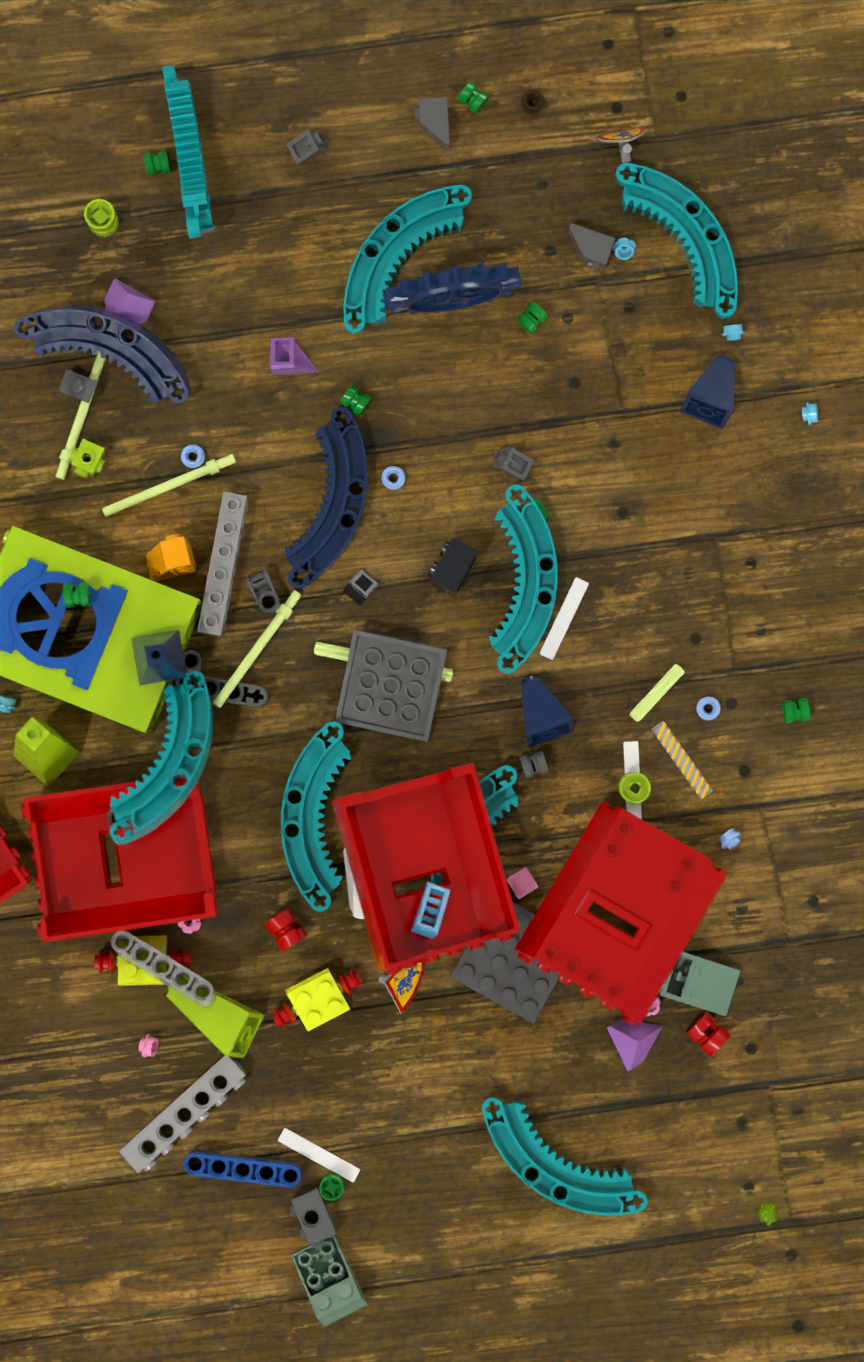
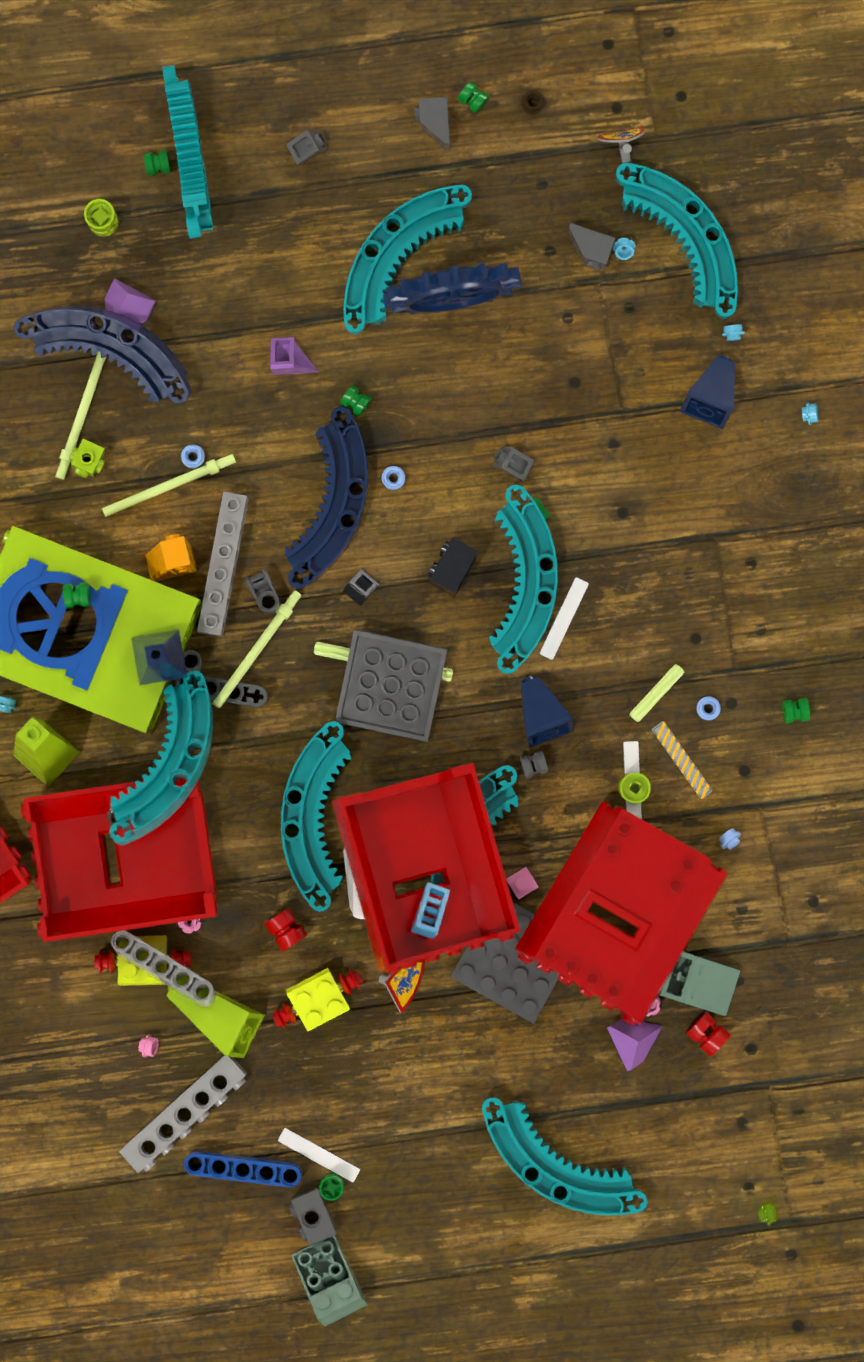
dark grey bracket [58,370,98,403] -> none
green wheel [515,301,548,335] -> none

